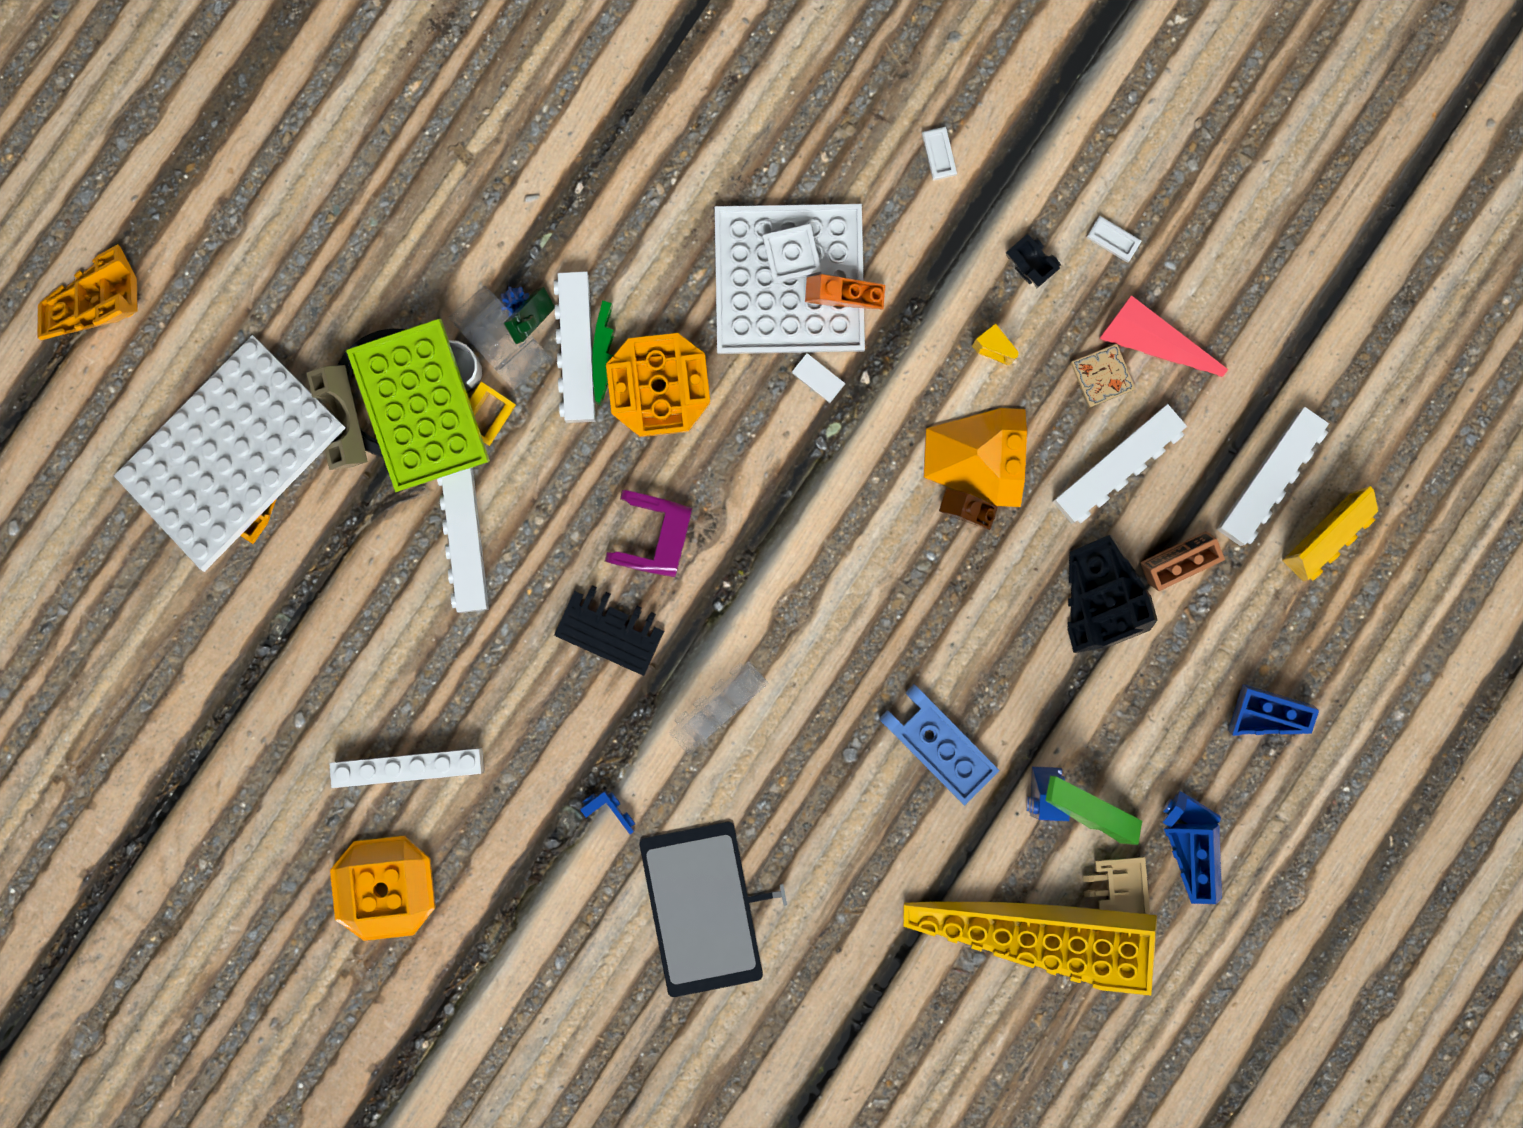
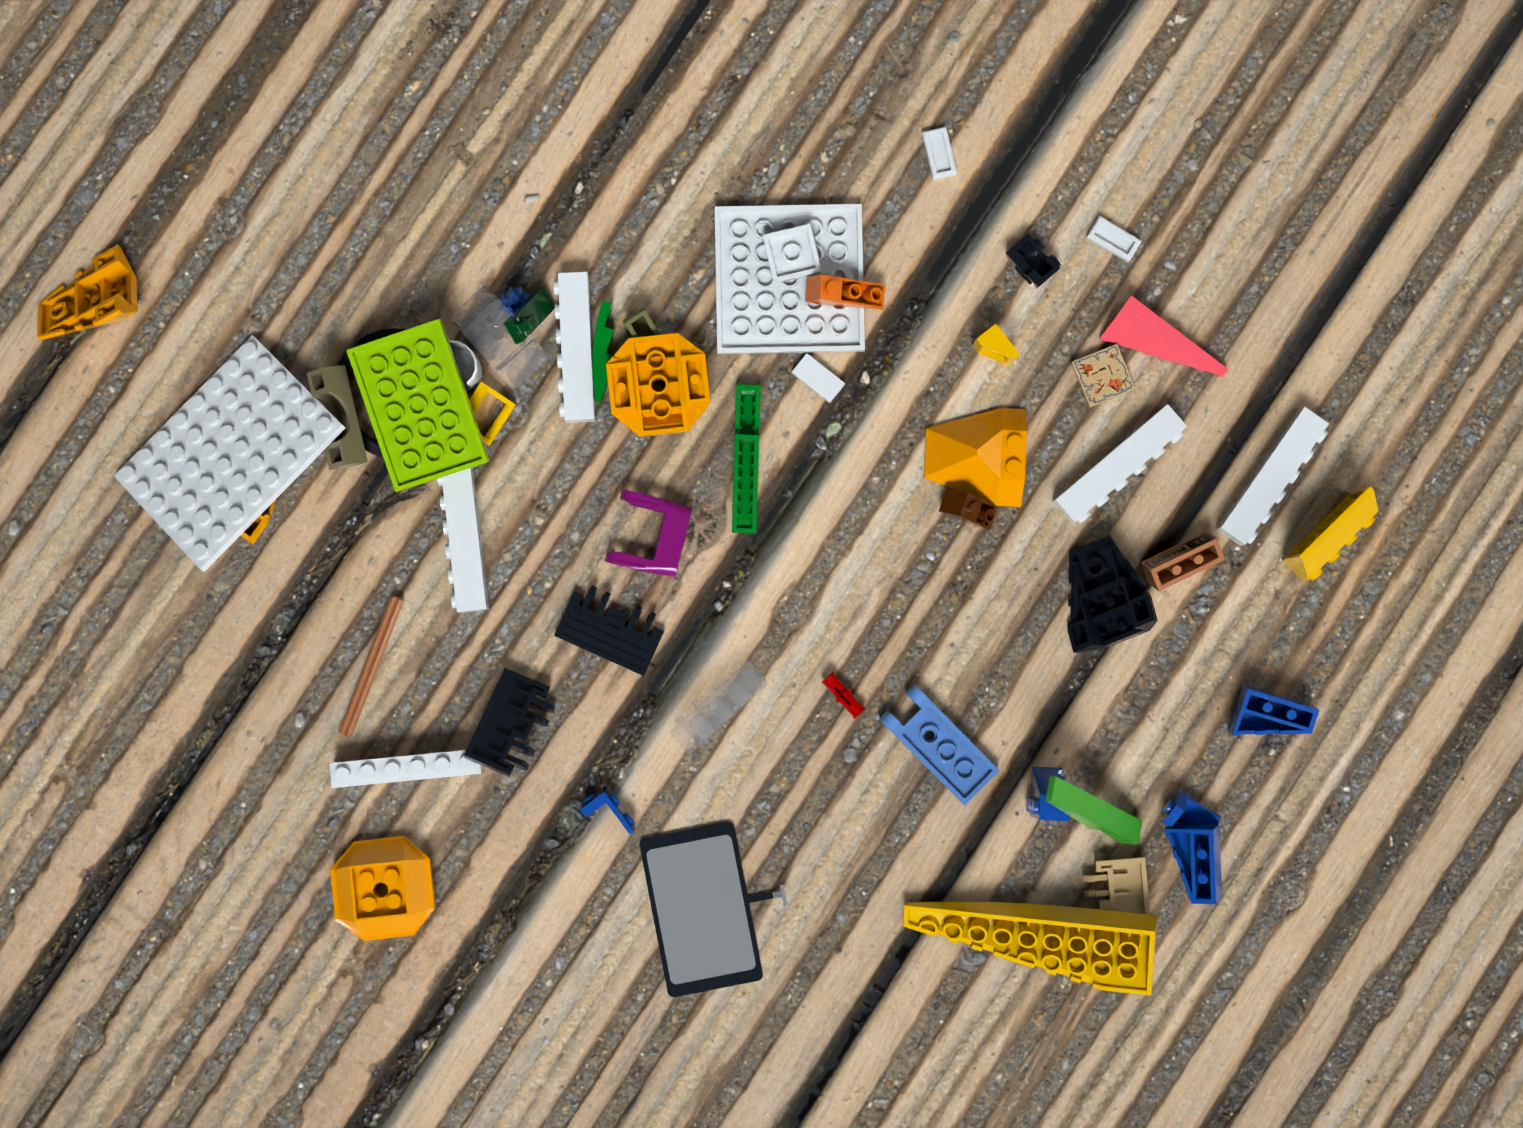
none -> nougat axle [339,596,403,737]
none -> black hinge [464,668,556,777]
none -> olive slope [623,307,660,338]
none -> green slope [732,384,761,533]
none -> red pin [821,672,866,719]

